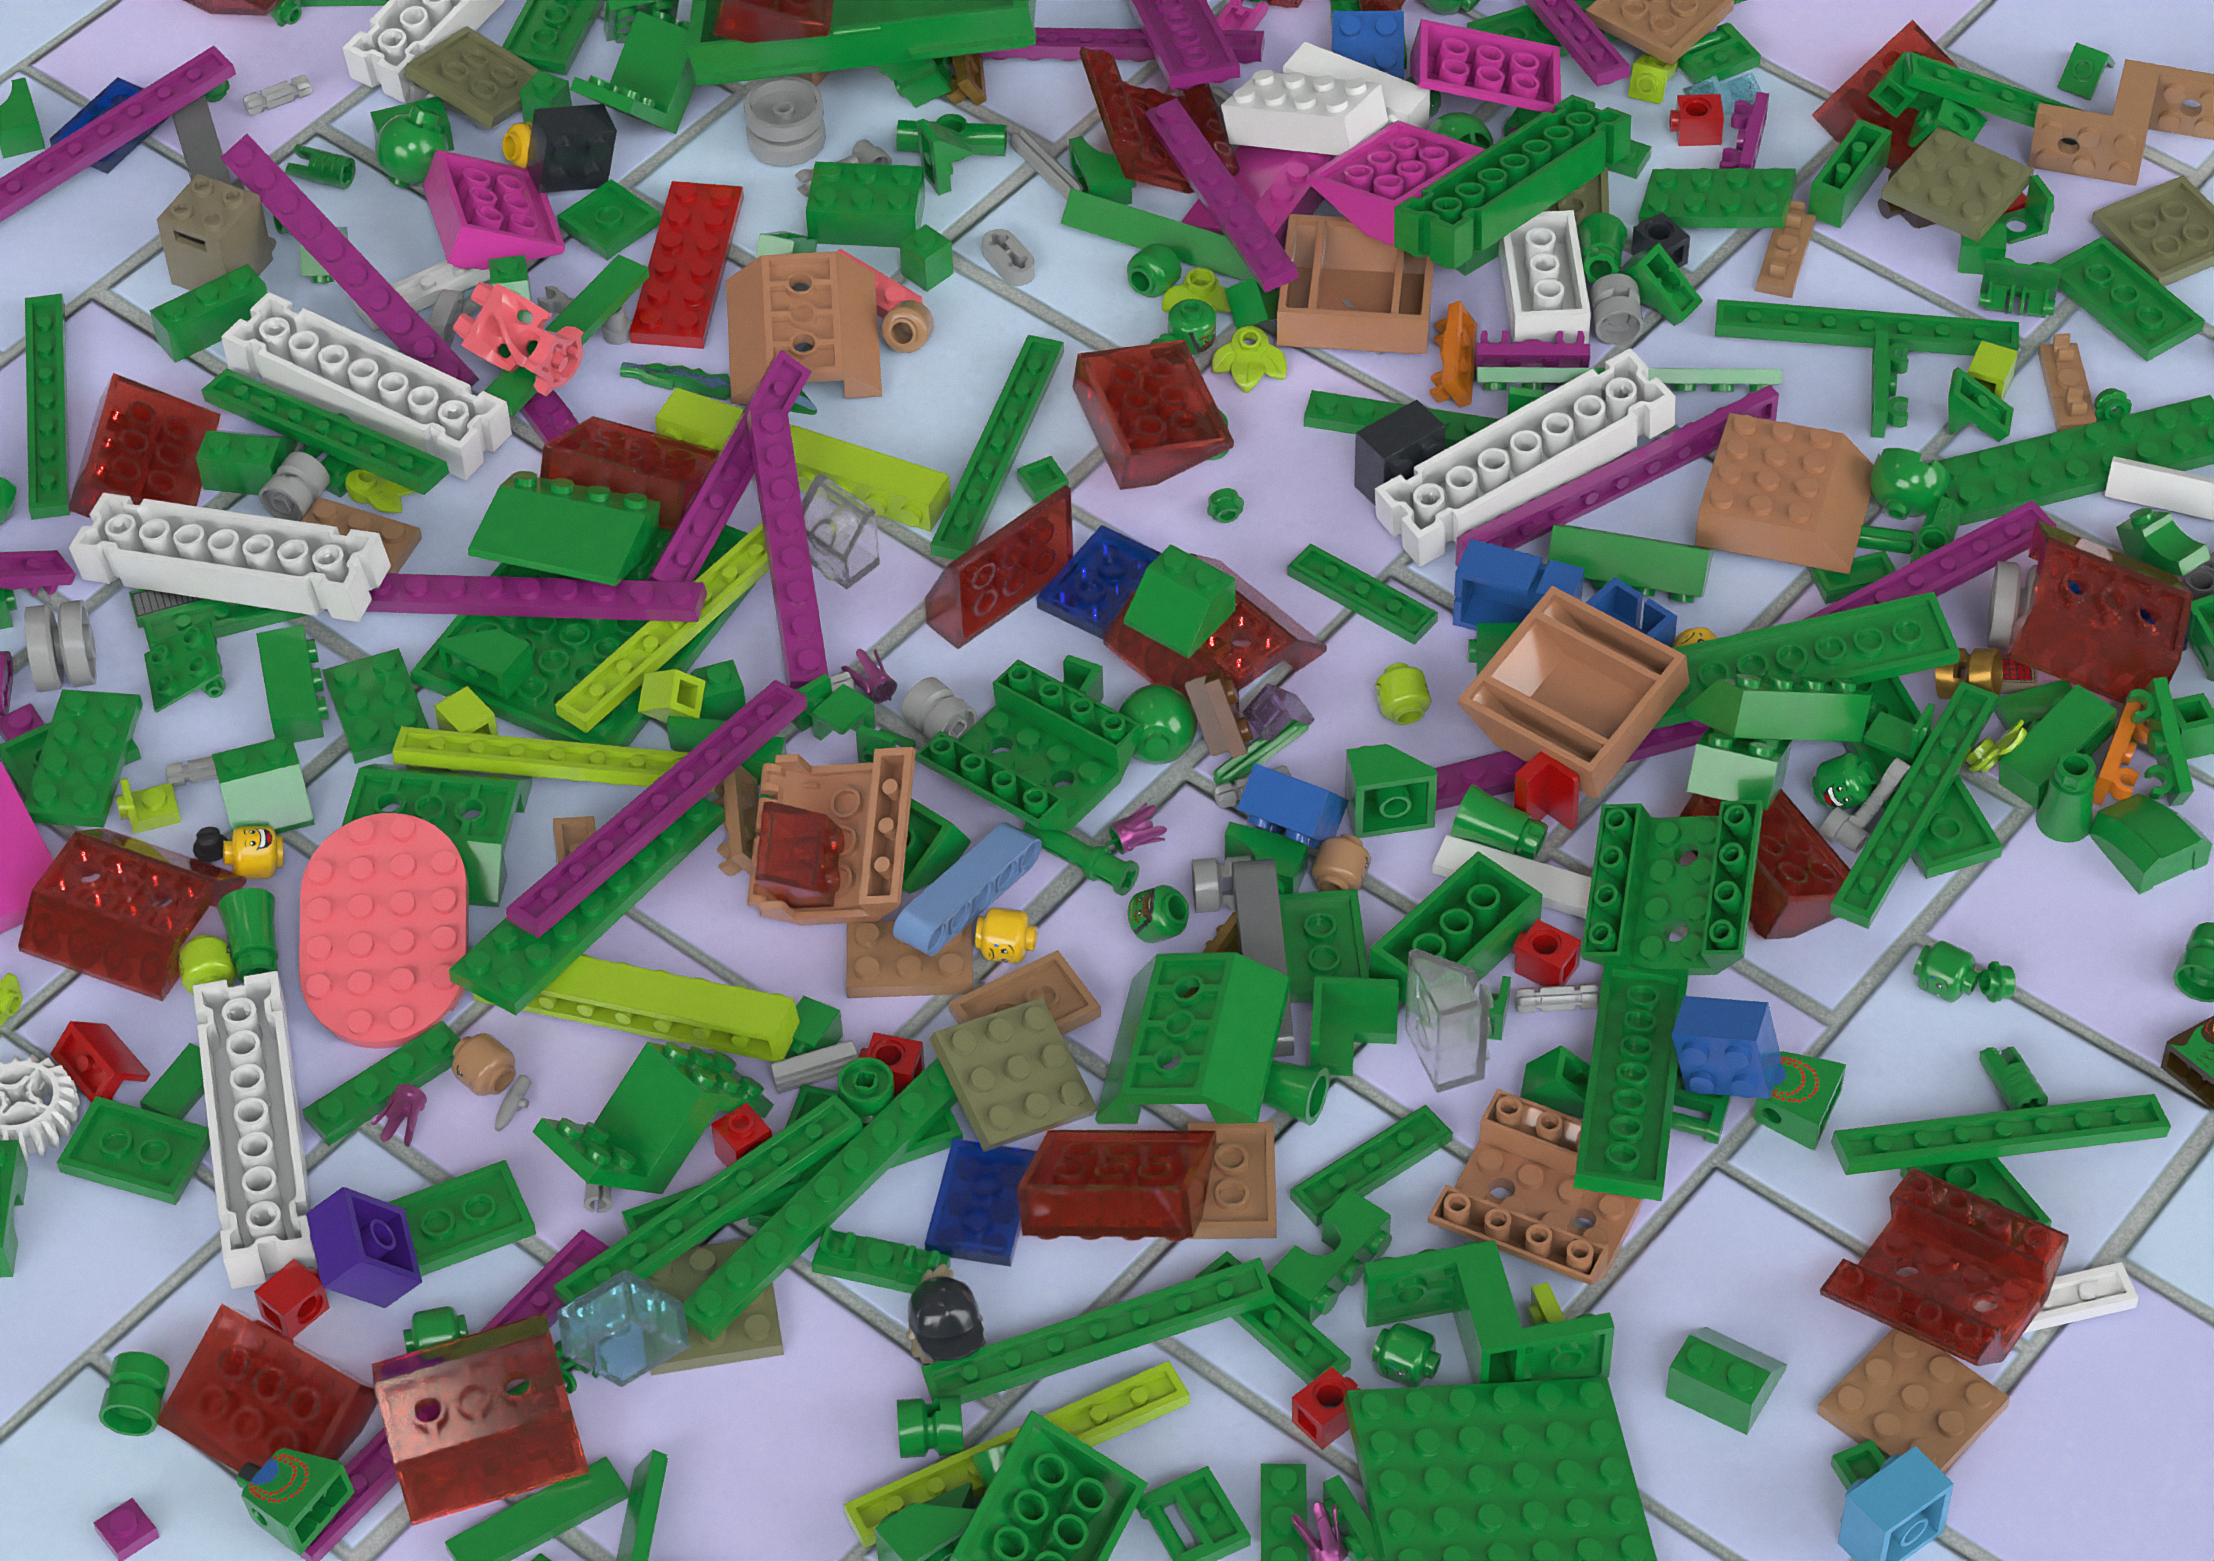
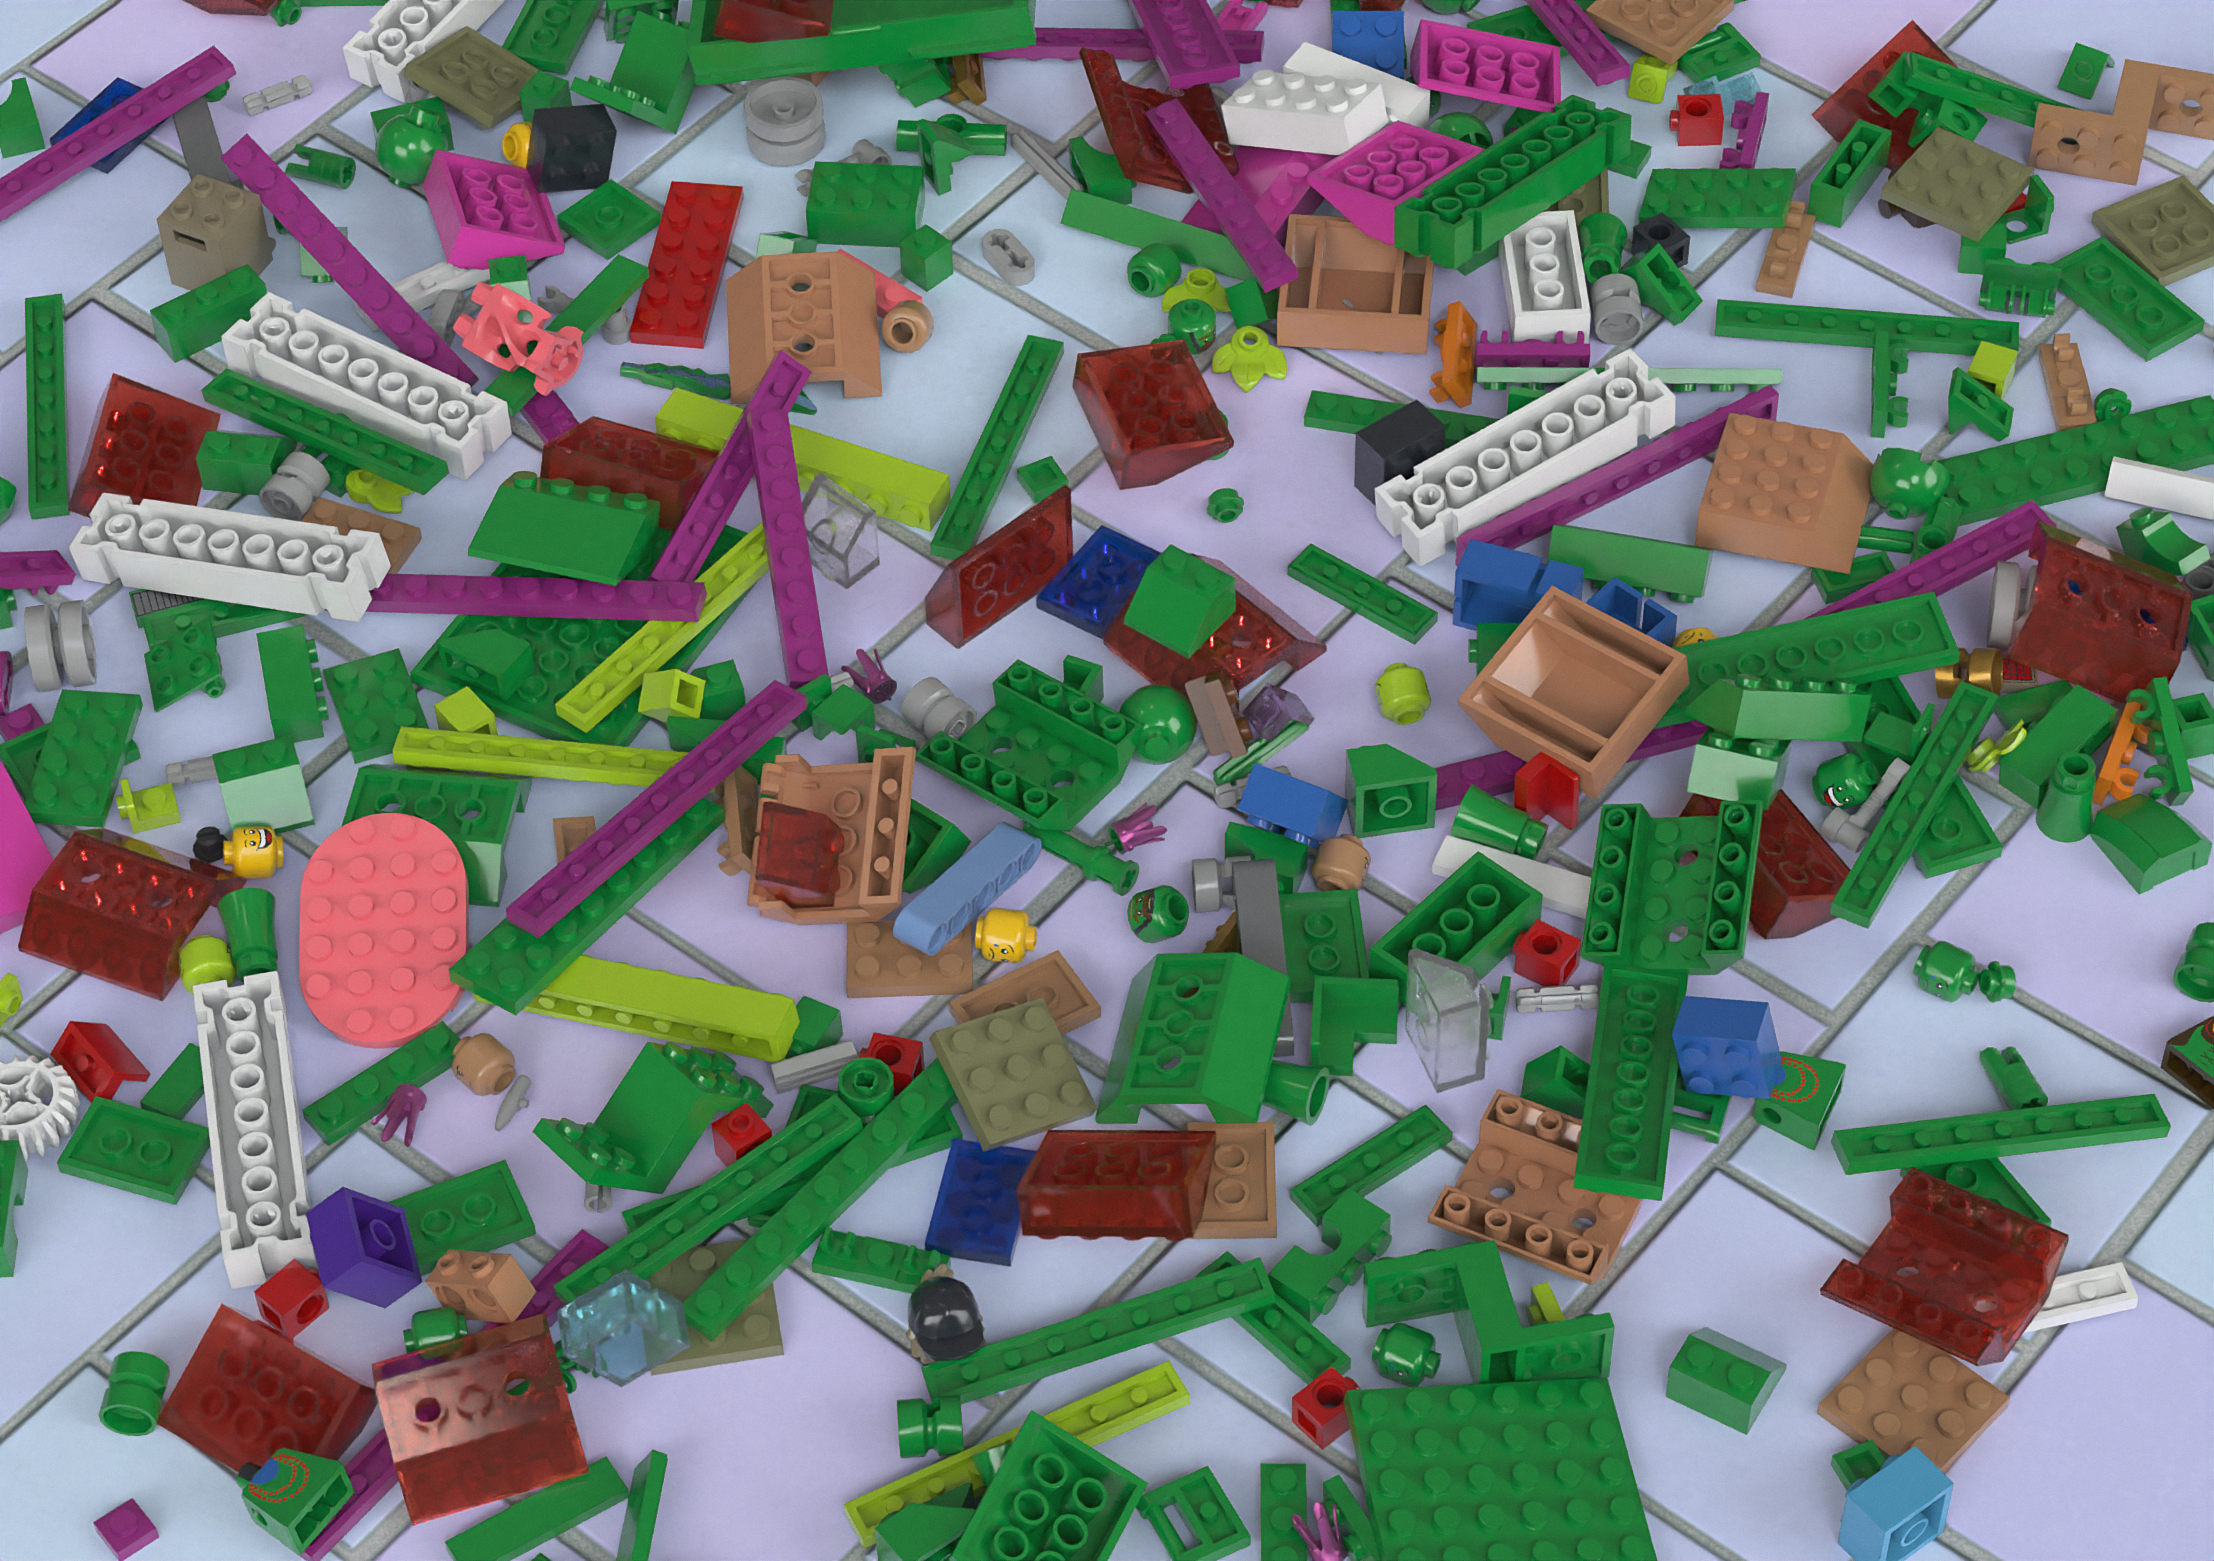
none -> nougat brick [425,1249,537,1324]

